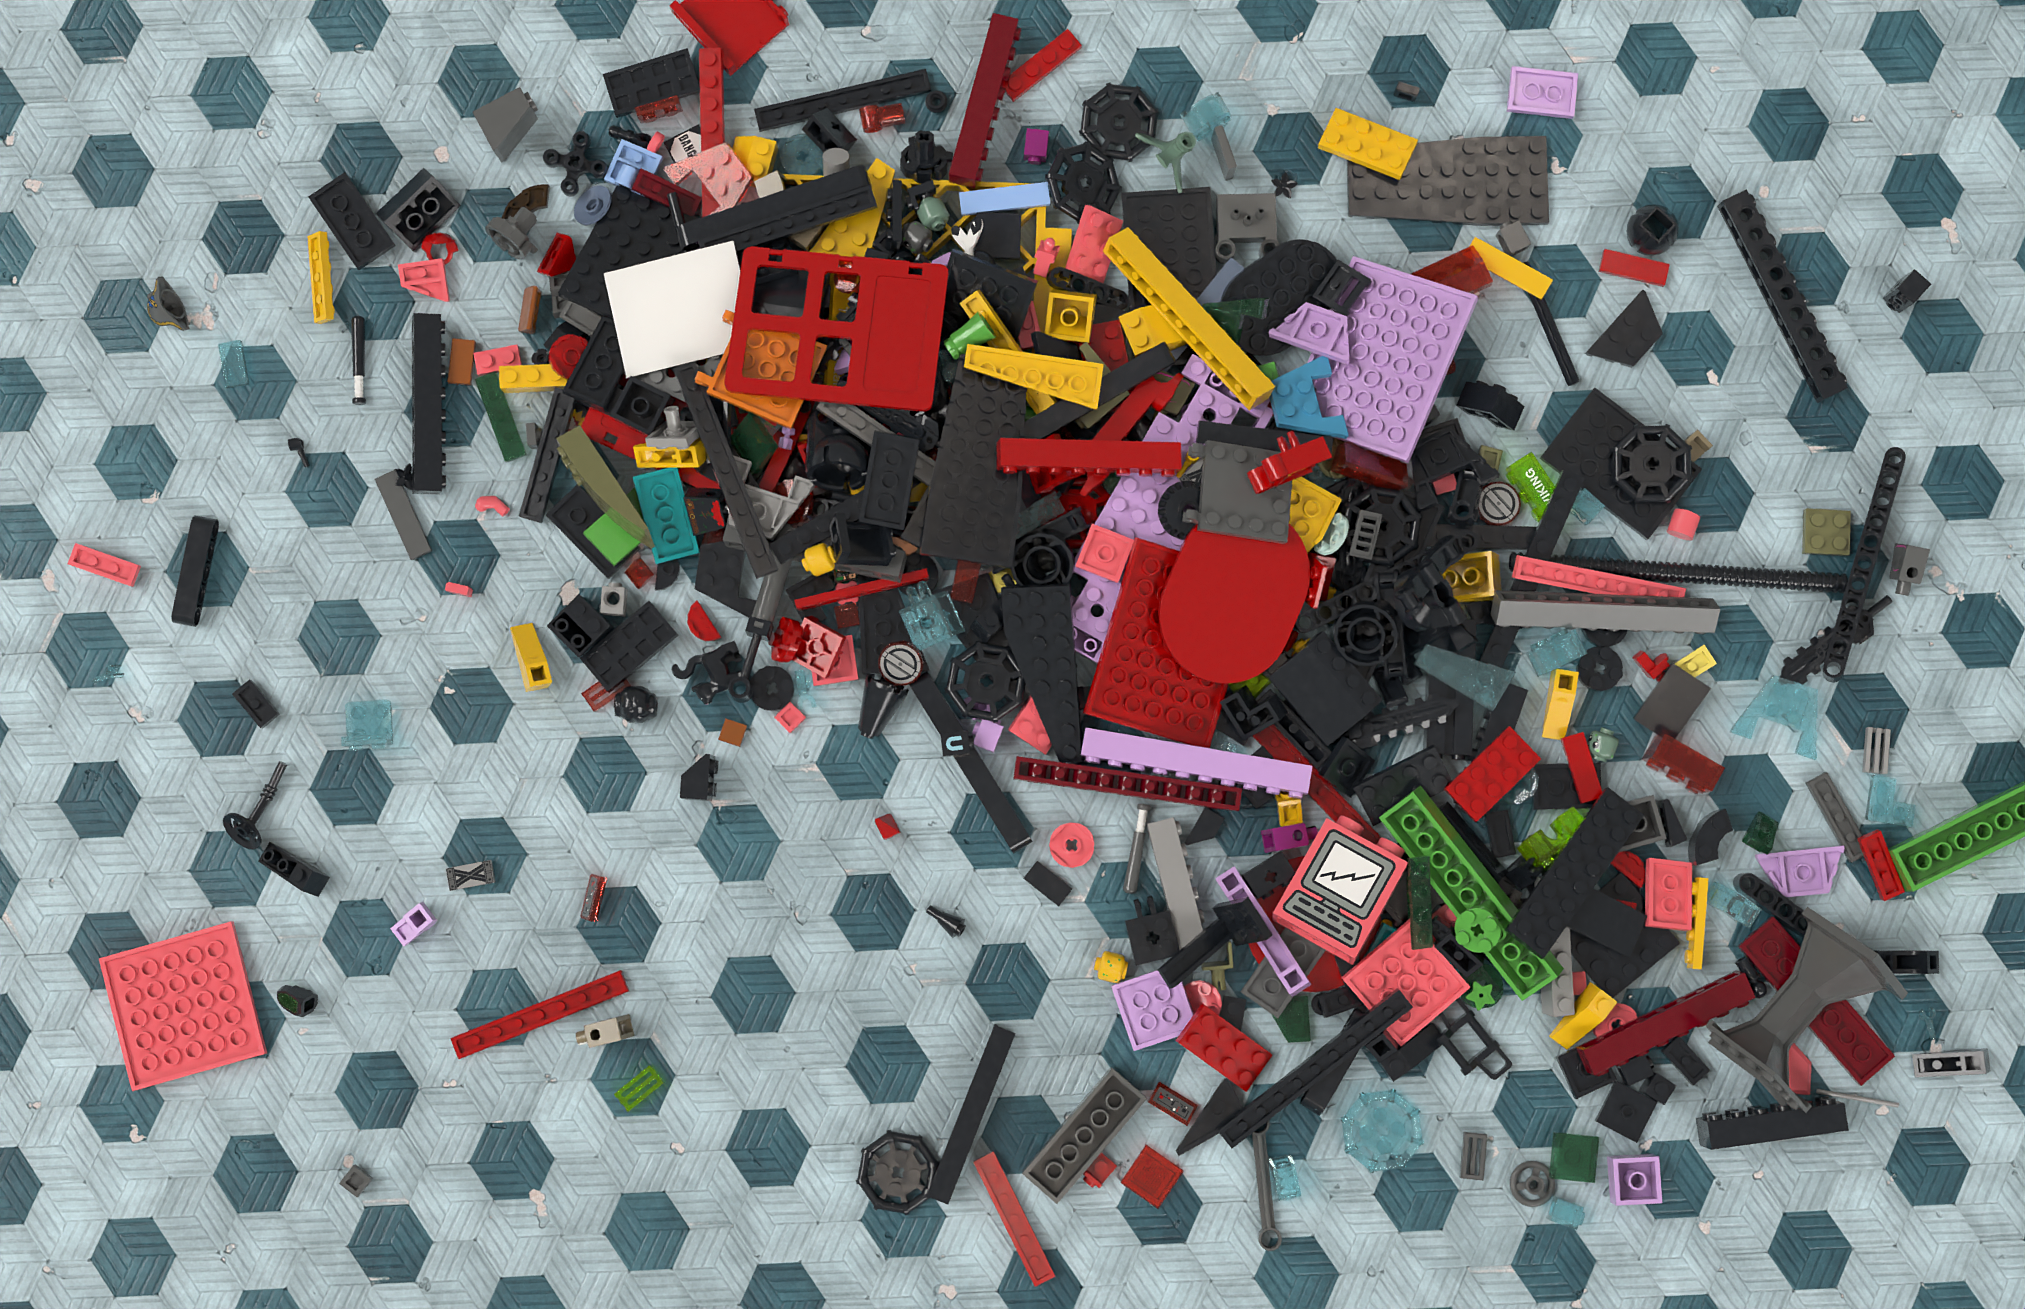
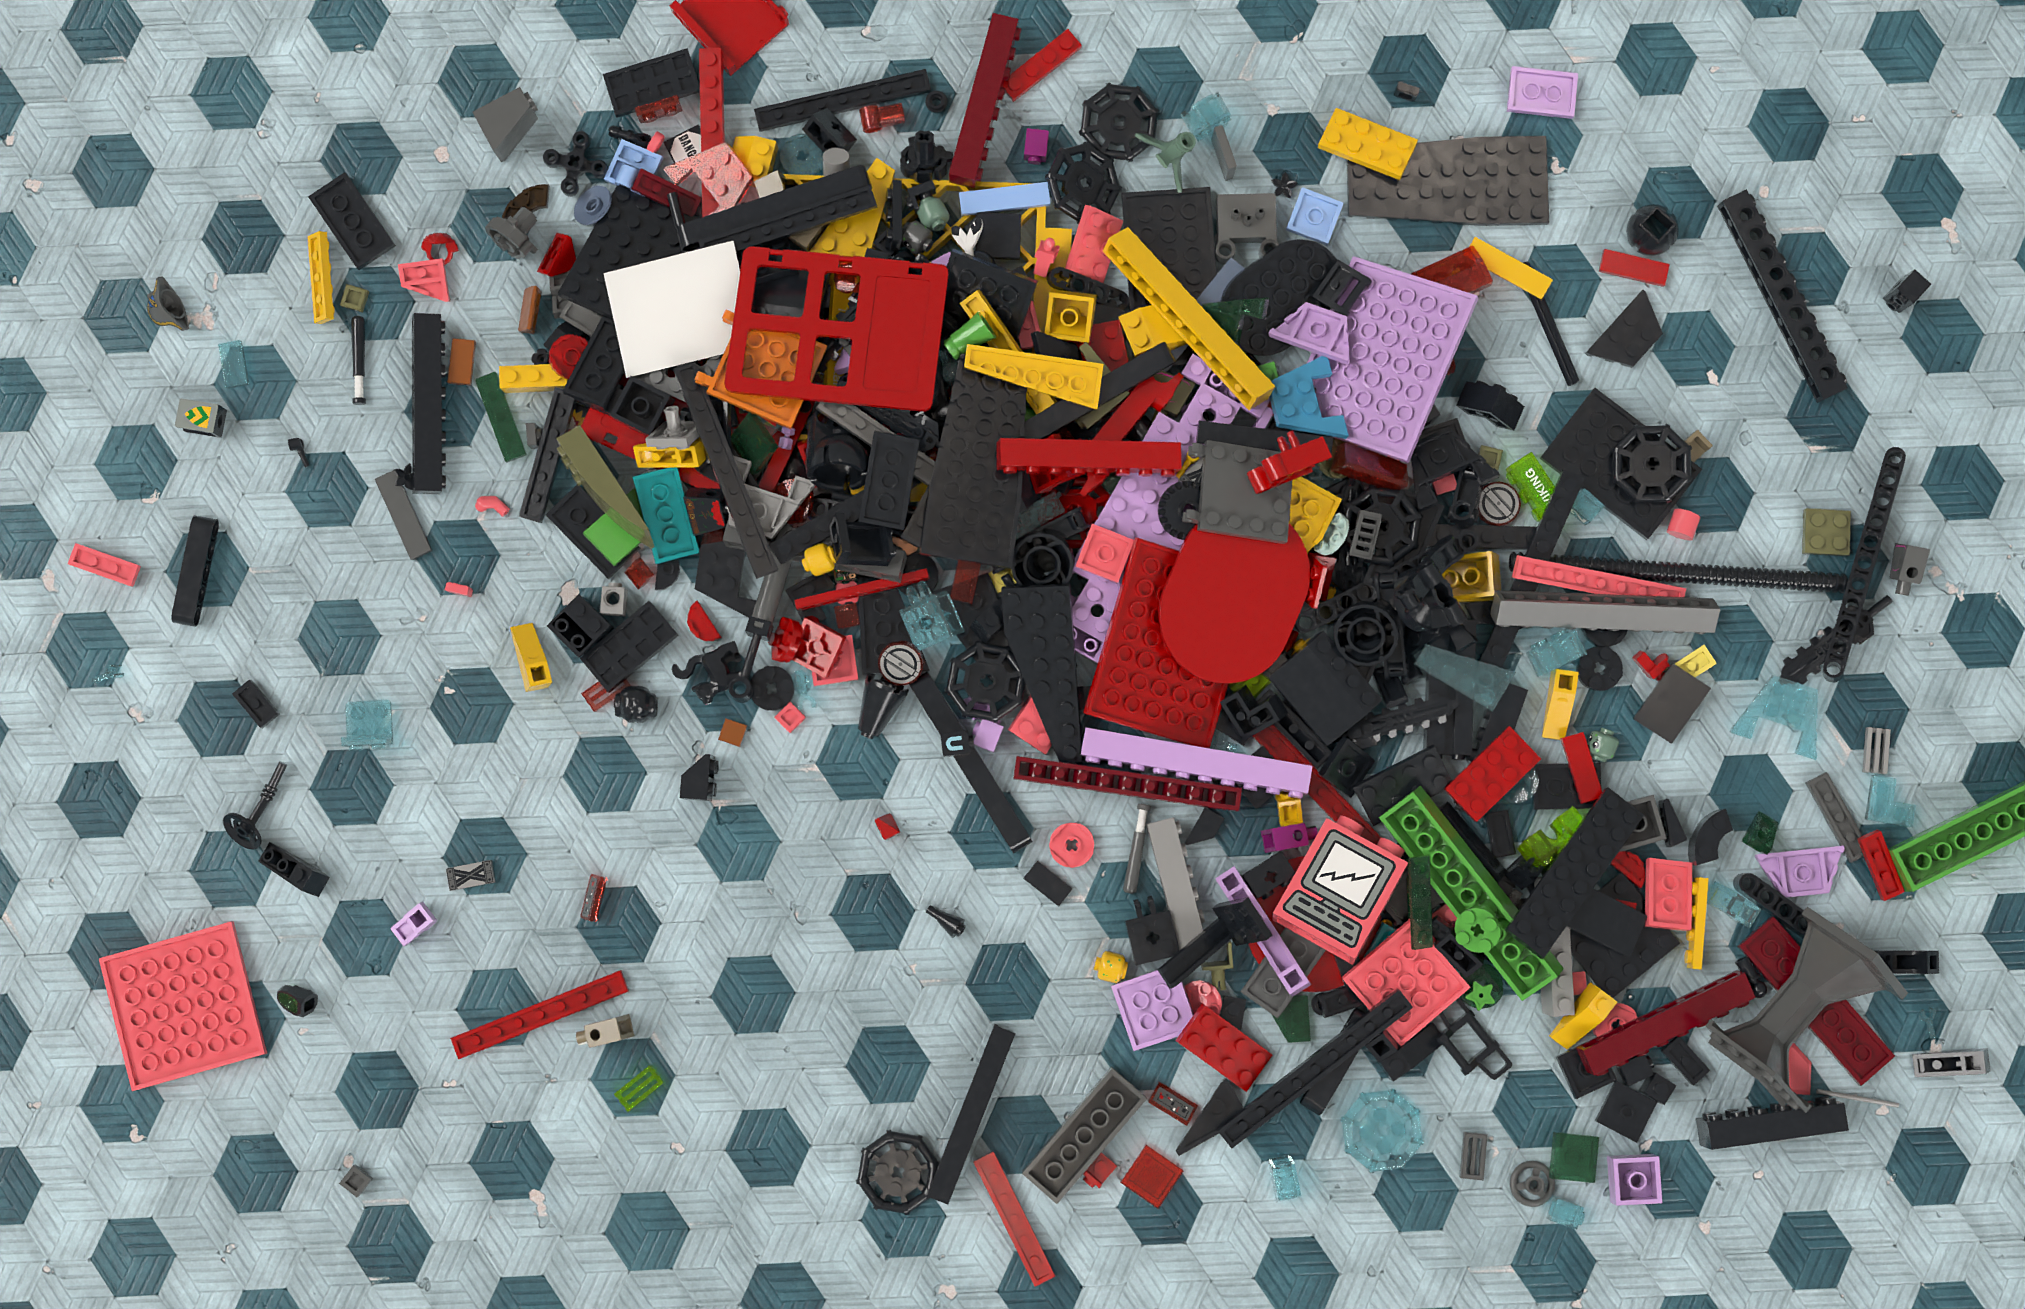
black slope [376,168,461,251] -> none
coral plate [473,344,522,376] -> none
dark grey piece [1252,1120,1282,1251] -> none
dark grey brick [1495,221,1531,257] -> none
clear red brick [1642,733,1725,794] -> none
none -> piece [175,399,227,438]
none -> olive tile [340,284,369,313]
none -> light blue plate [1286,187,1343,245]

